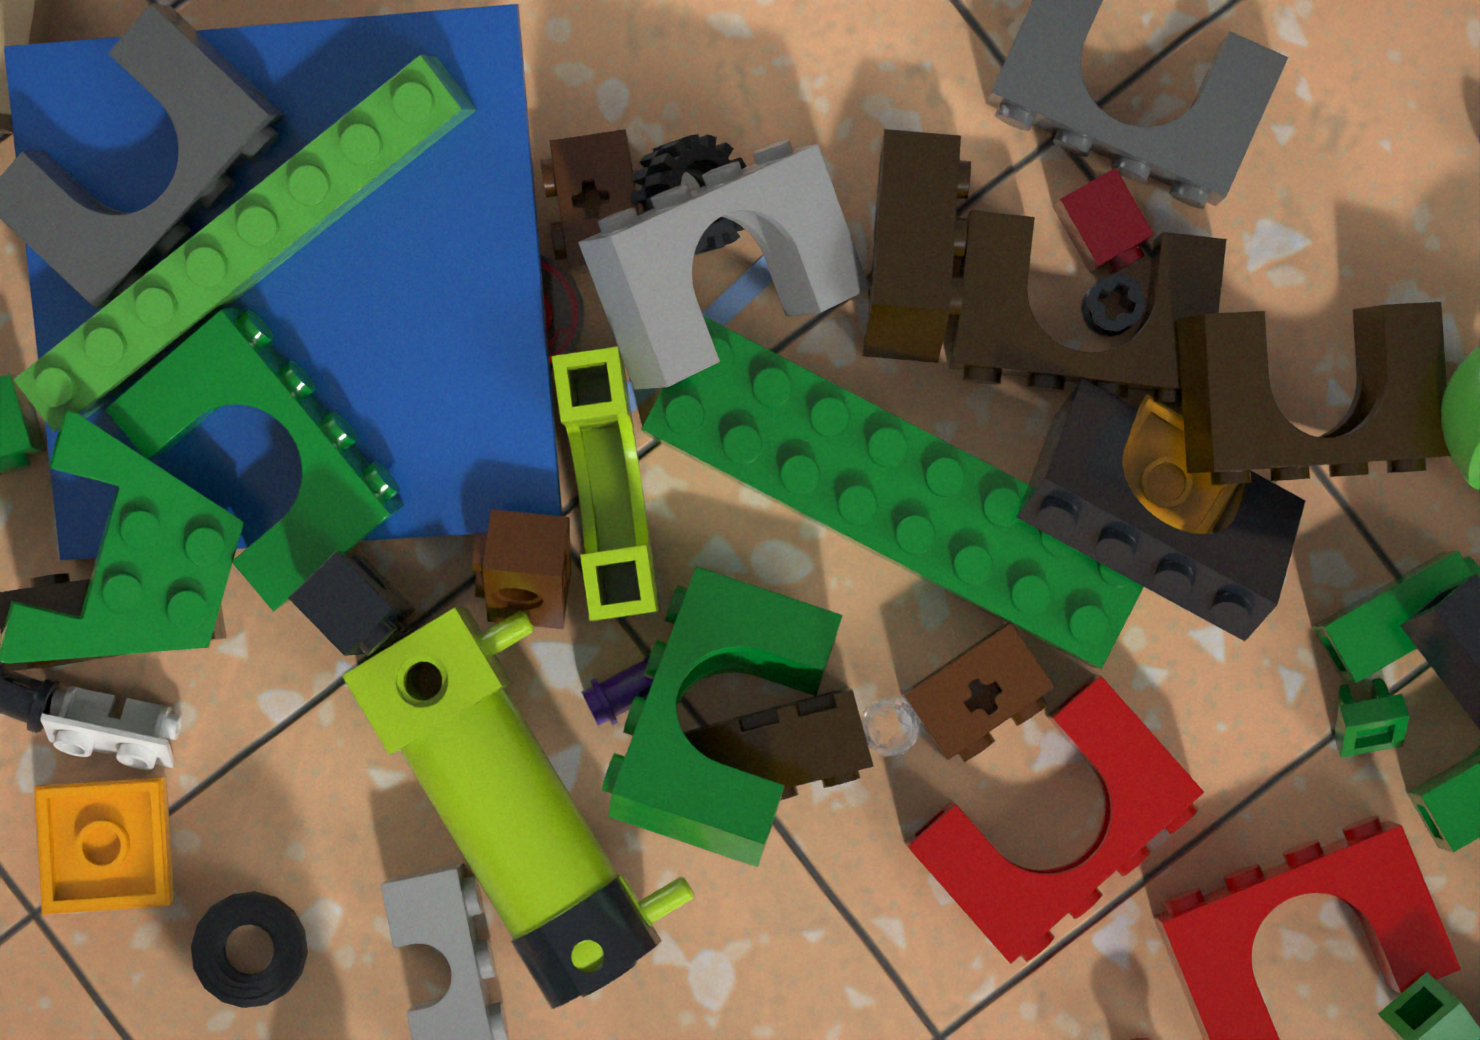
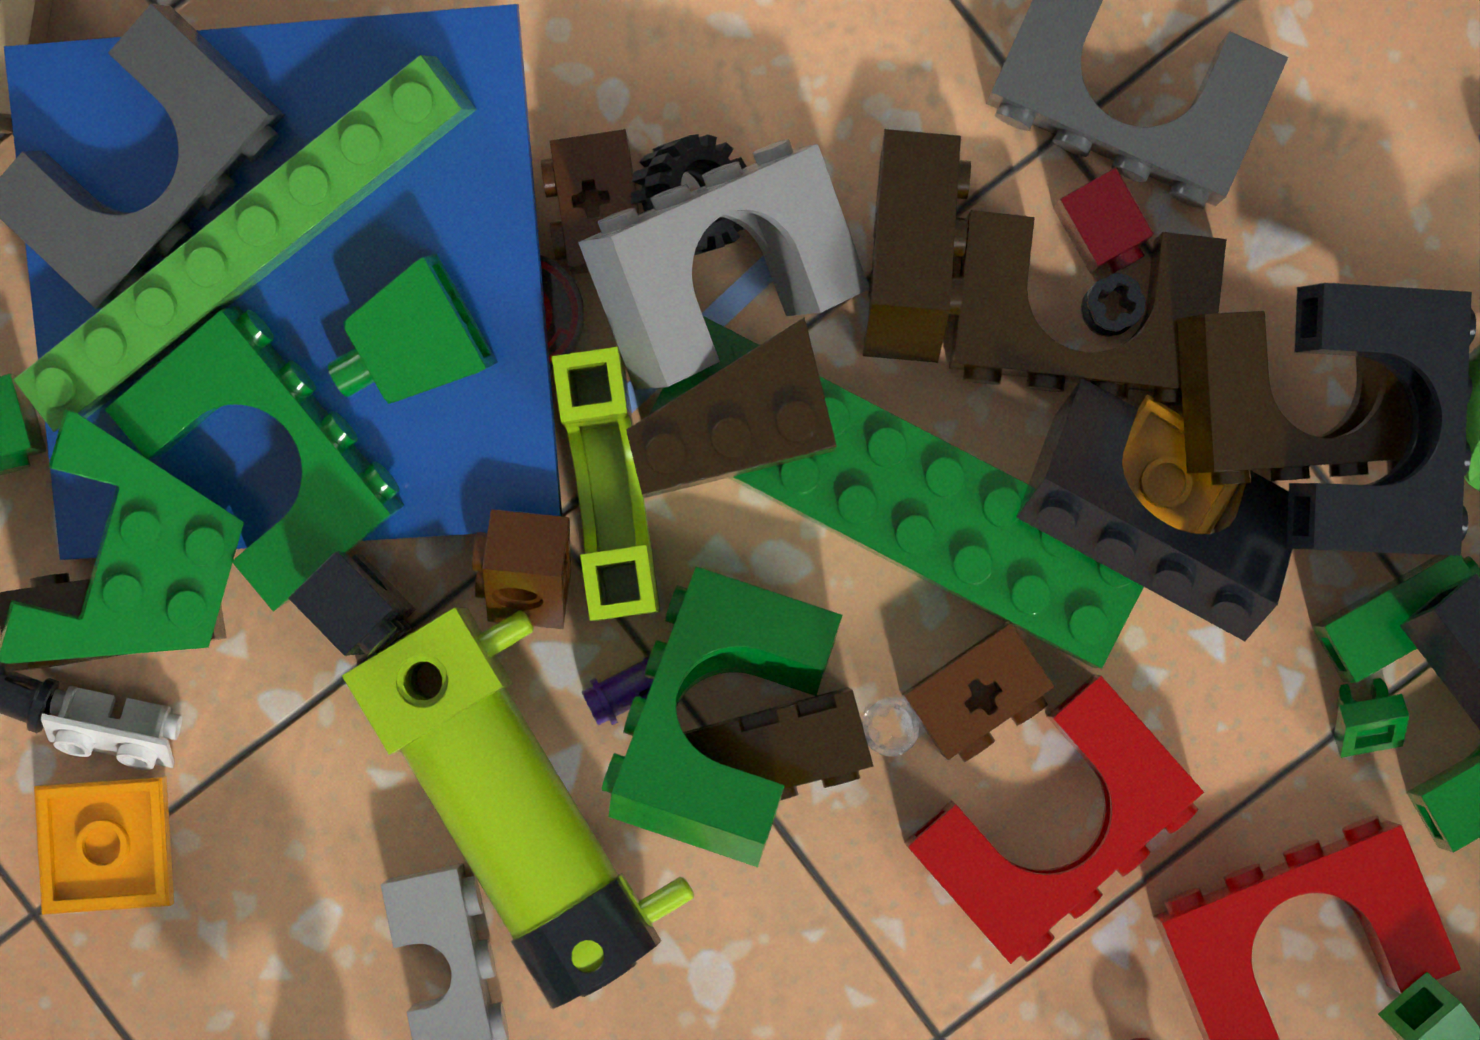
black tyre [191,891,308,1008] -> none
none -> green torso [327,254,498,404]
none -> dark brown wedge [626,317,837,498]
none -> black arch [1286,283,1476,556]

